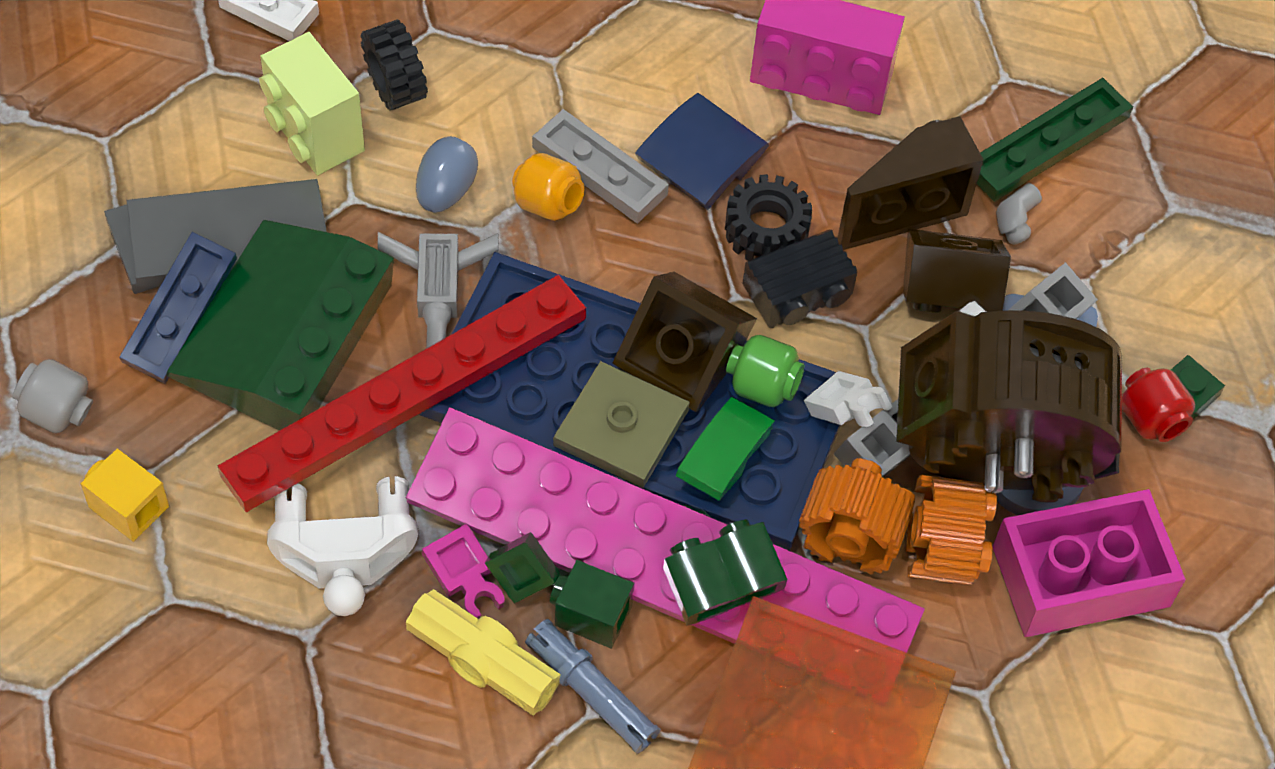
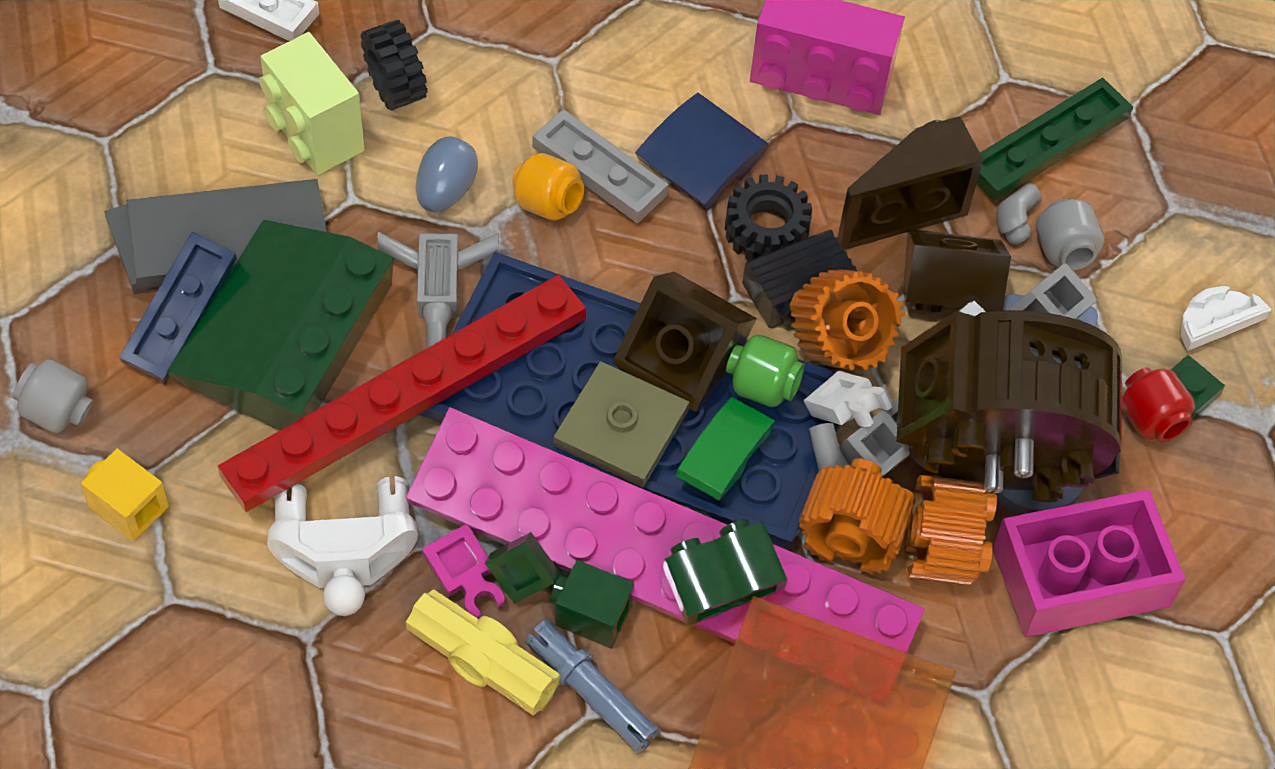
none -> orange brick [790,269,905,371]
none -> light grey arm [809,423,850,471]
none -> light grey head [1036,199,1105,270]
none -> white plate [1180,286,1272,351]

